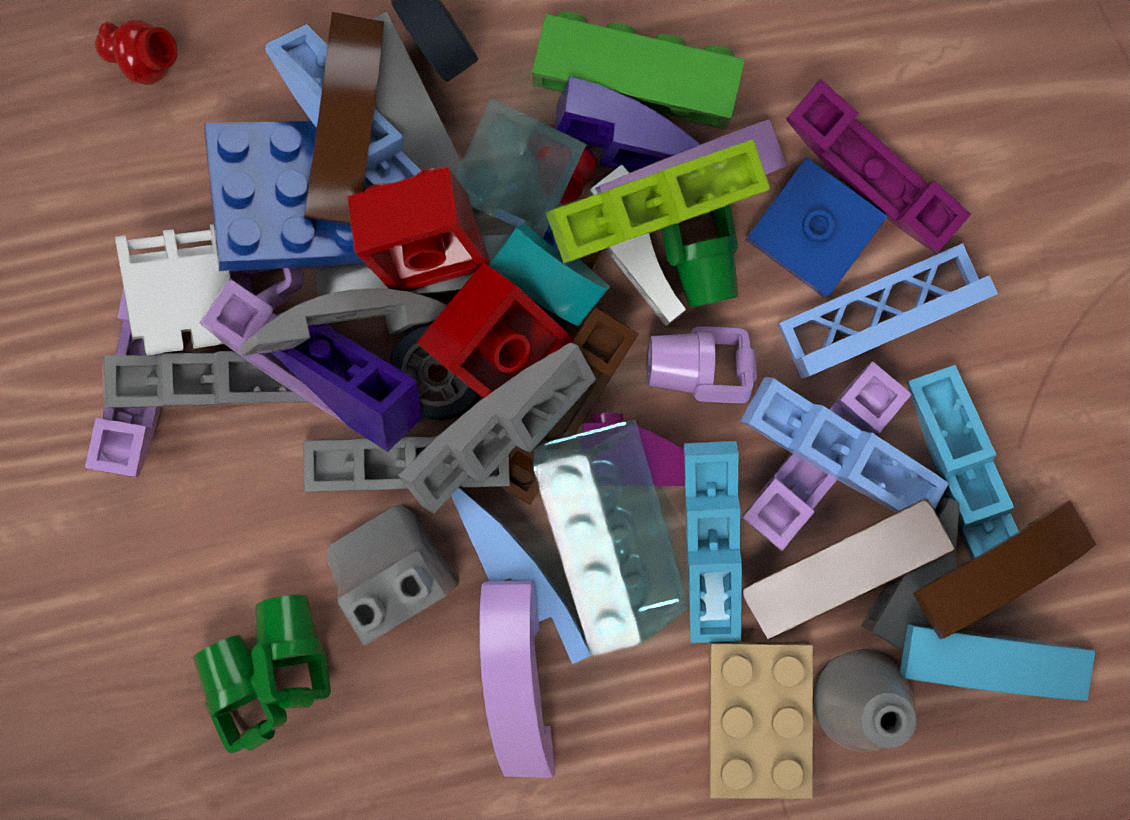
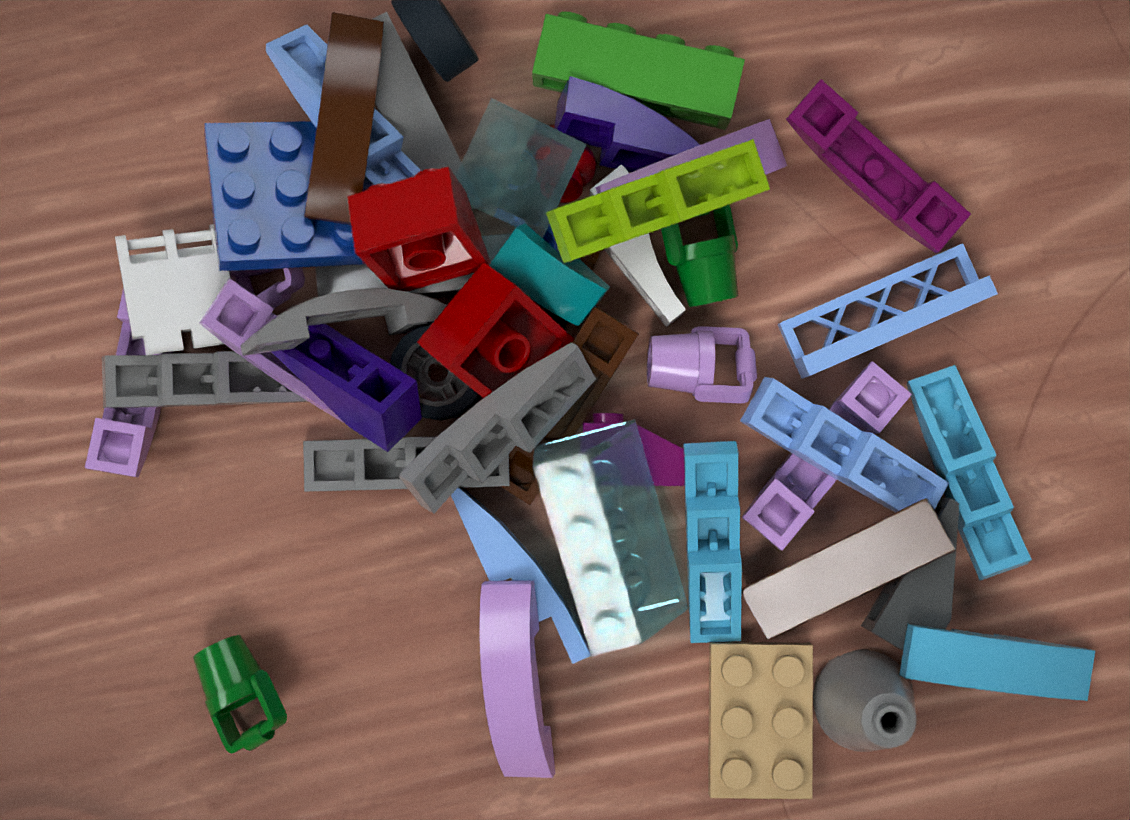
red animal [95,20,177,85] -> none
green piece [252,595,331,709] -> none
light grey hips [327,505,459,646] -> none
blue plate [745,157,888,299] -> none
reddish brown slope [913,500,1096,639] -> none

